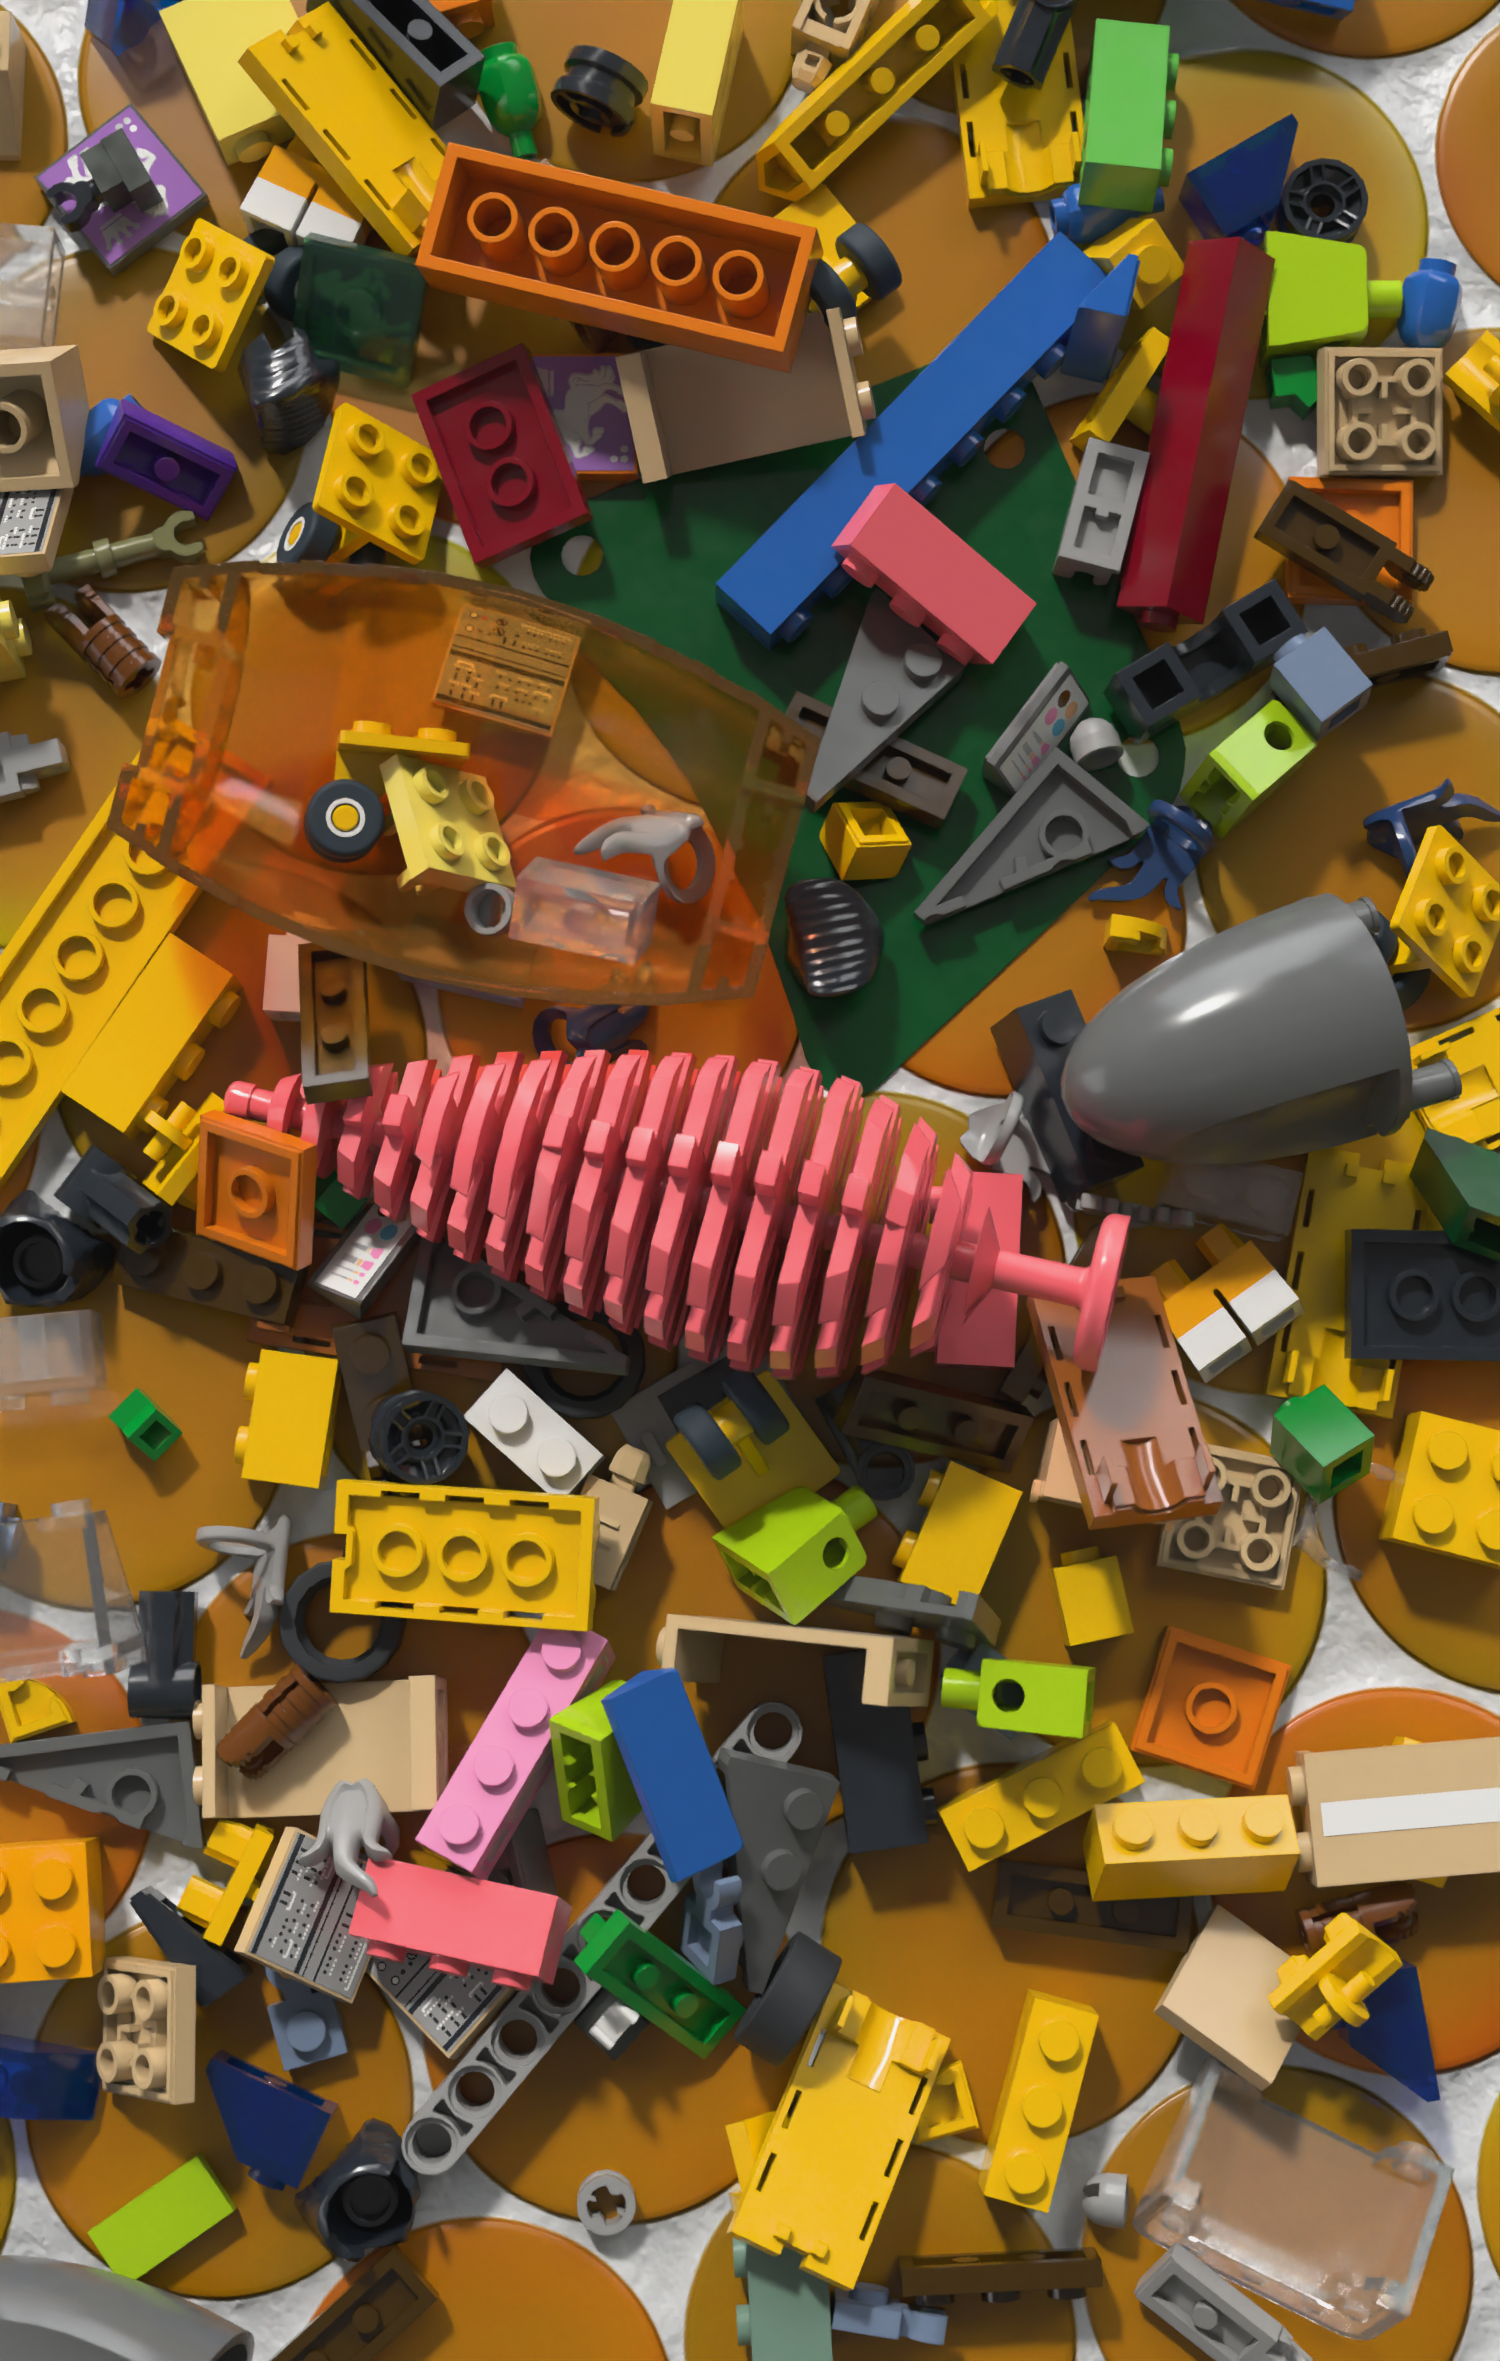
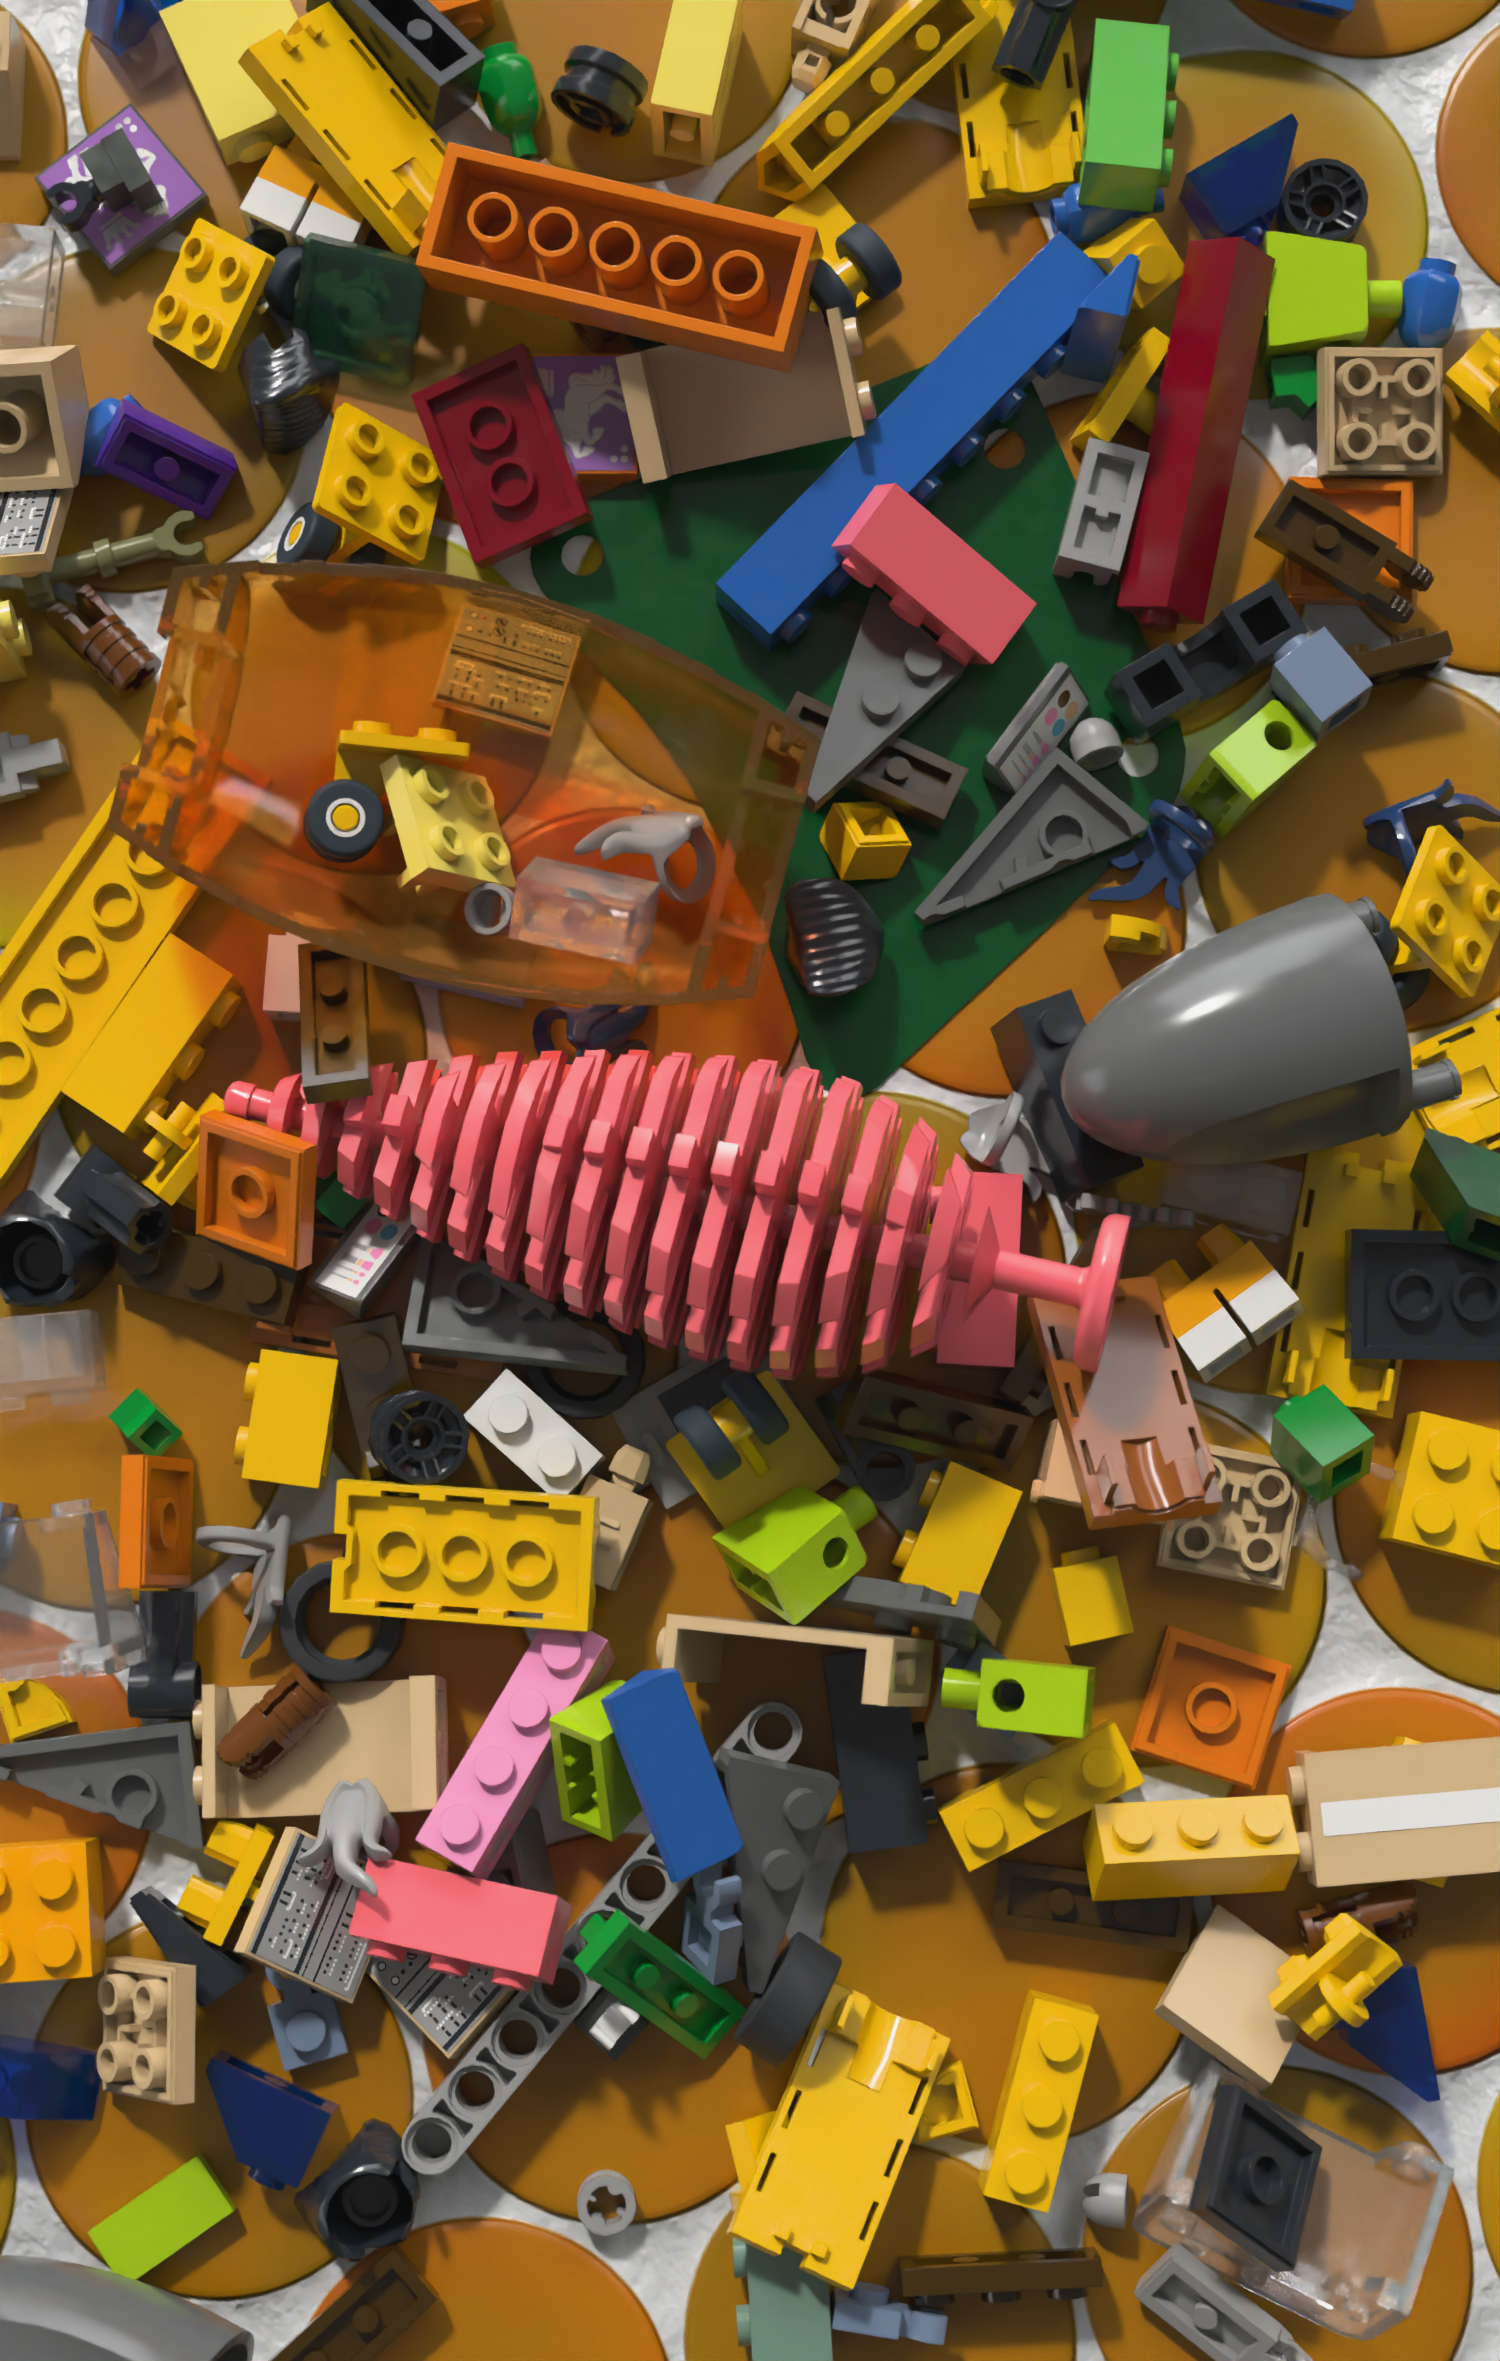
none -> orange tile [118,1455,194,1588]
none -> black tile [1188,2084,1323,2272]

